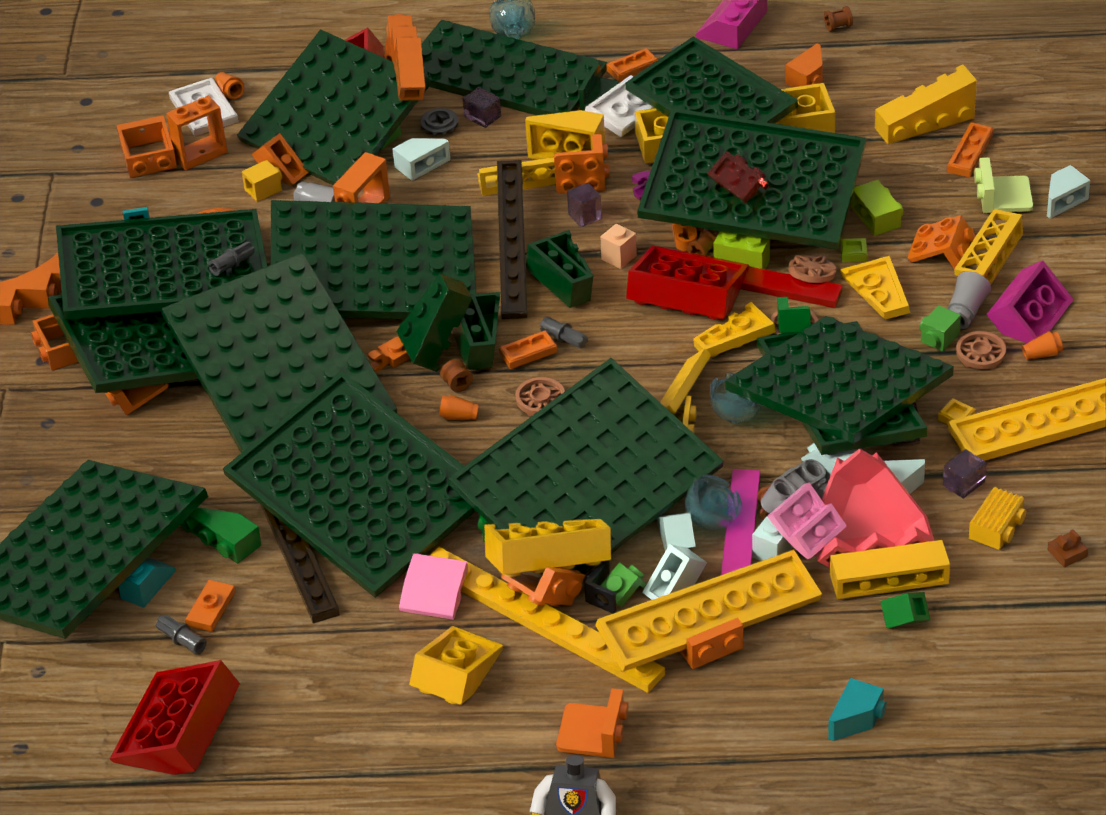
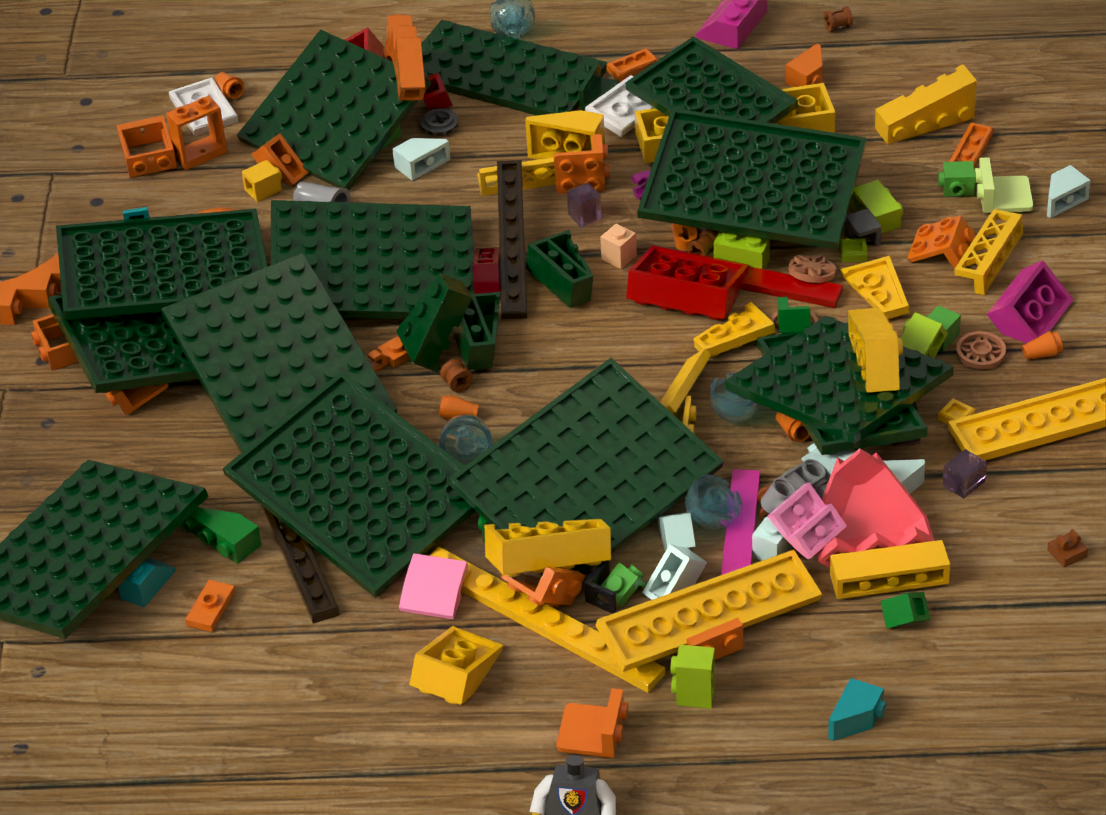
red slope [109,660,240,775] -> none
dark grey axle [156,615,207,655] -> none
dark grey axle [208,242,255,276] -> none
orange window [333,152,390,203] -> none
brick [463,87,501,128] -> none
orange plate [499,330,557,369] -> none
nougat wheel [515,377,565,417] -> none
dark grey axle [540,316,588,349] -> none
clear red bracket [707,151,769,204] -> none
light grey plant [947,271,991,330] -> none
yellow brick [969,487,1026,550] -> none
none -> red brick [423,73,453,111]
none -> clear light blue cylinder [439,414,493,466]
none -> dark red slope [473,247,500,294]
none -> lime brick [671,645,715,709]
none -> orange cone [776,412,810,442]
none -> dark grey panel [845,209,881,246]
none -> yellow wedge [848,308,903,393]
none -> lime brick [900,312,948,358]
none -> bright green brick [938,161,975,197]

